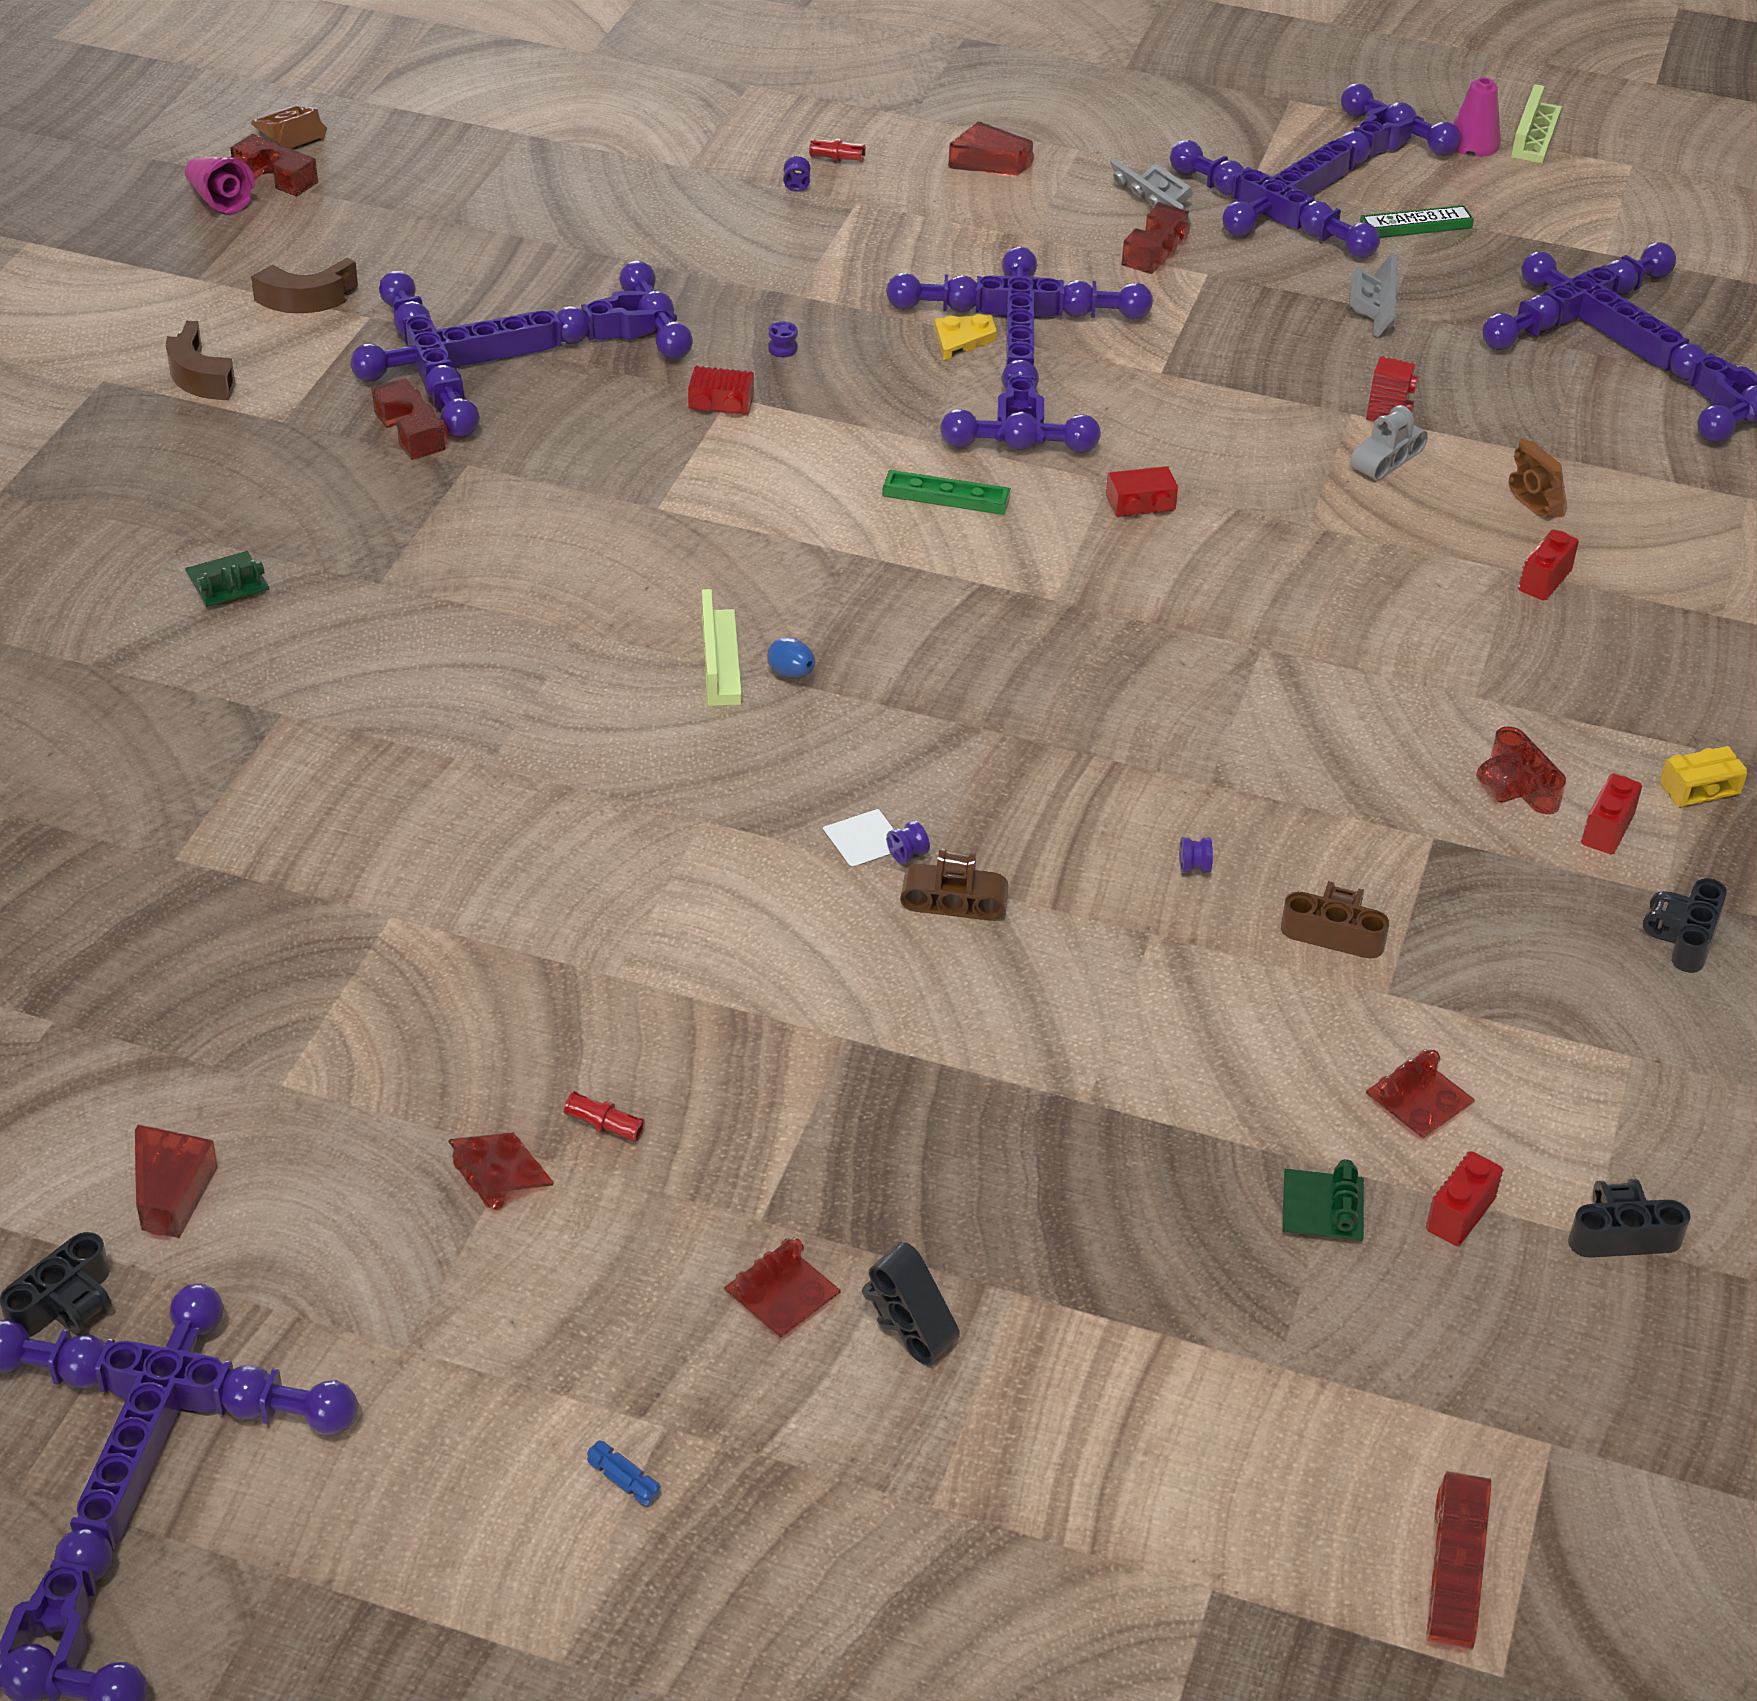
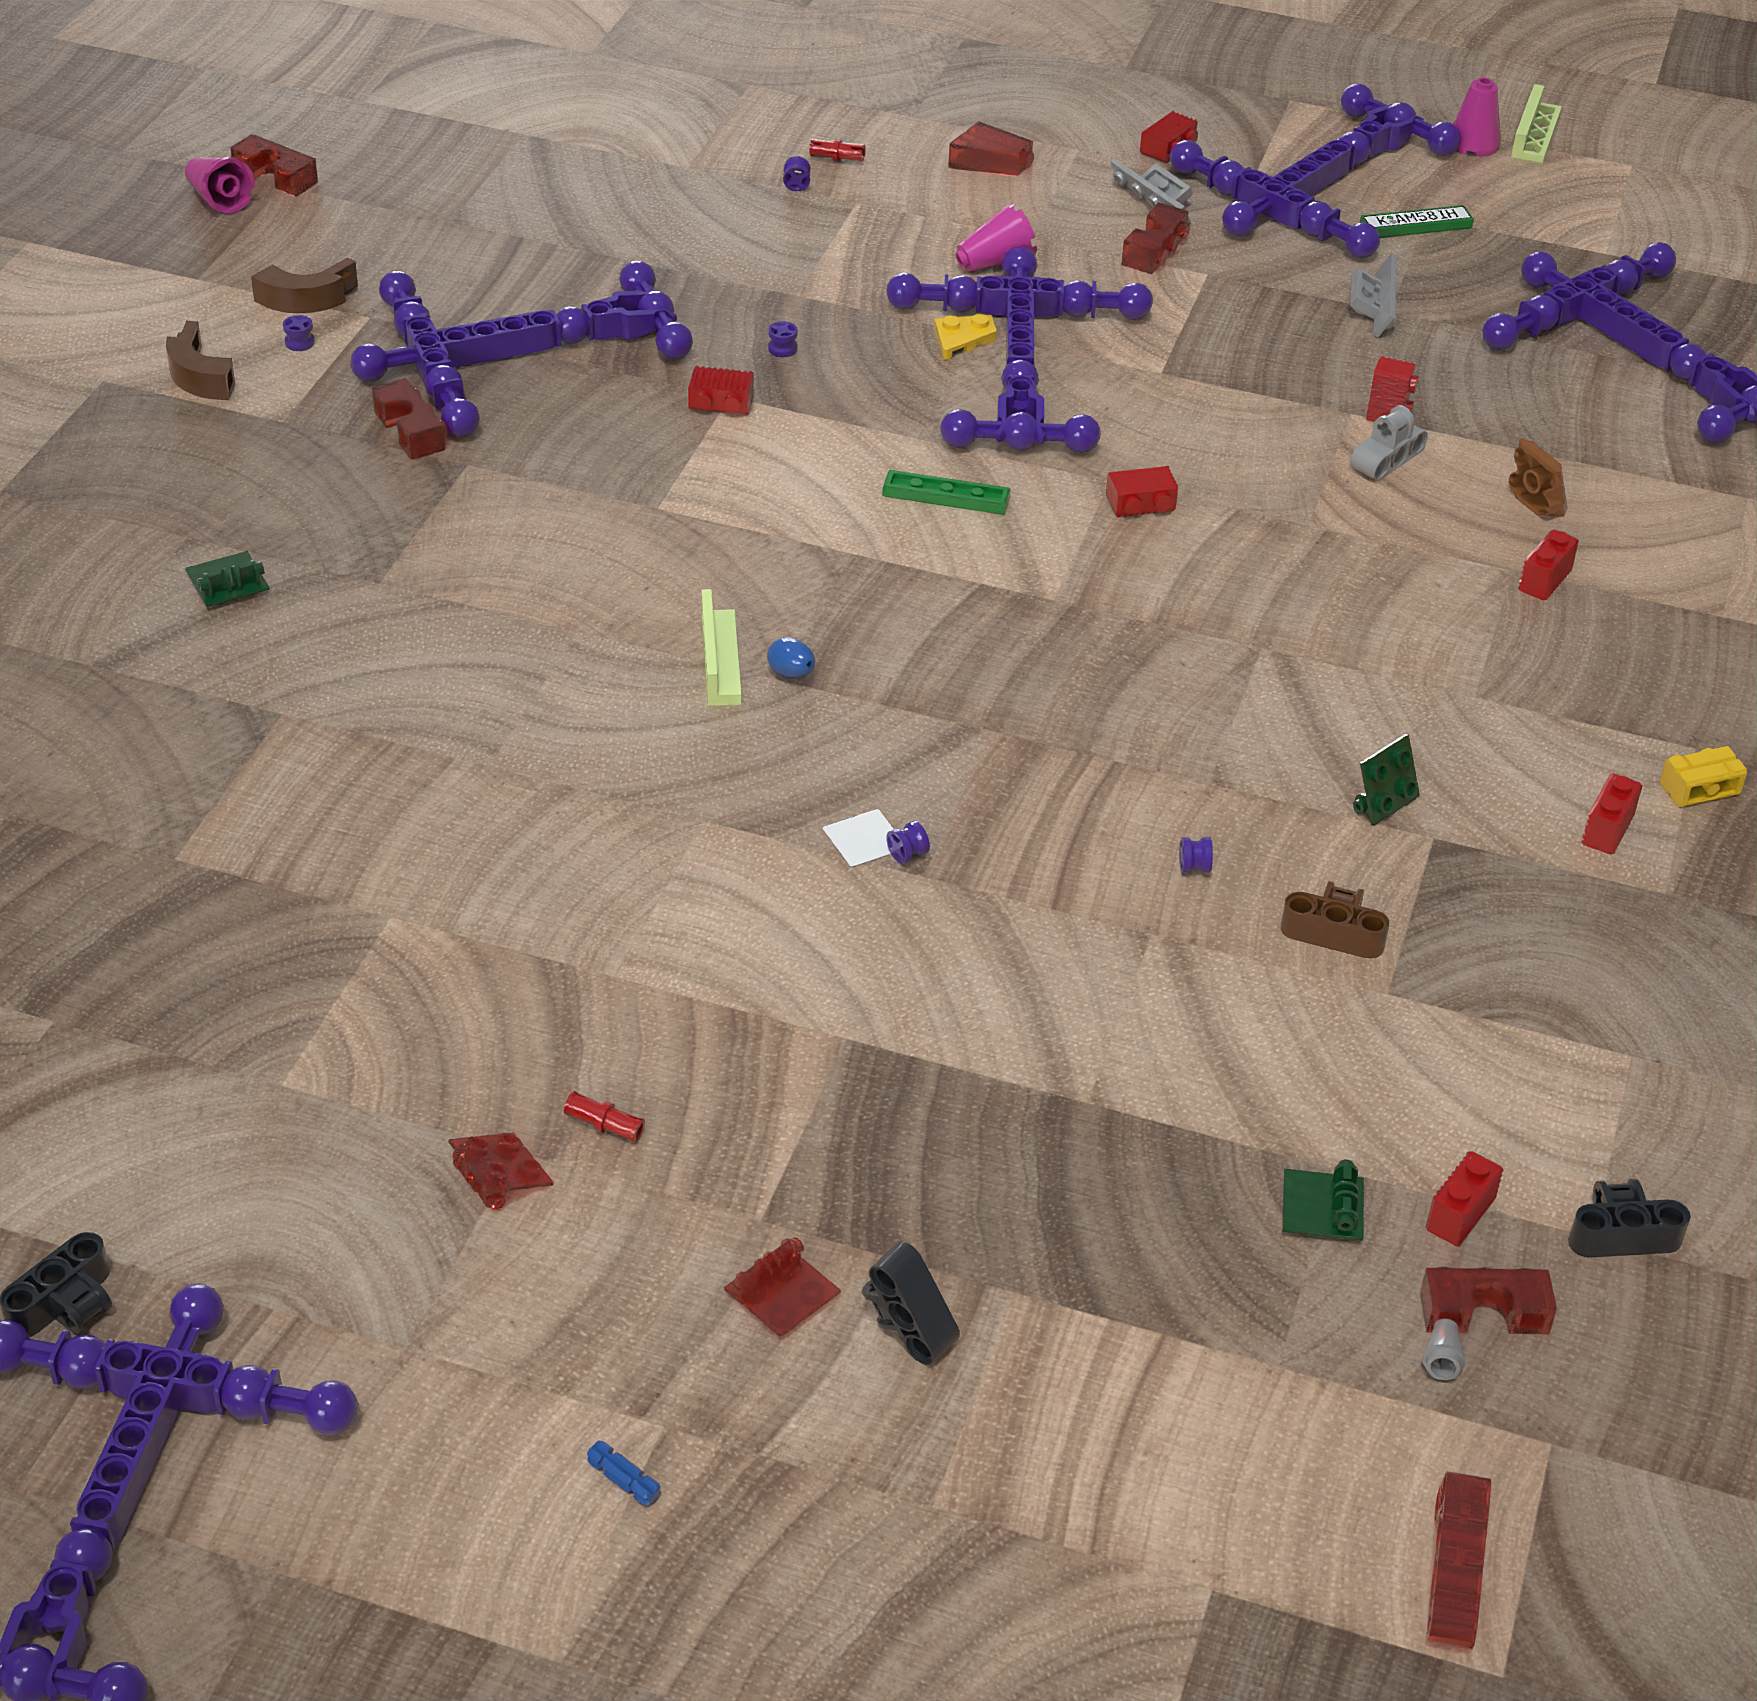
clear red slope [135,1124,218,1239] -> none
dark orange slope [251,105,327,153] -> none
reddish brown piece [900,847,1009,921] -> none
clear red hinge [1366,1049,1475,1138] -> none
clear red piece [1476,726,1566,815] -> none
black piece [1643,878,1727,973] -> none
none -> dark purple wheel [283,315,315,351]
none -> dark pink cone [955,204,1037,271]
none -> red brick [1140,110,1198,164]
none -> dark green hinge [1353,733,1420,826]
none -> clear red arch [1420,1267,1557,1335]
none -> light grey cone [1422,1319,1465,1380]

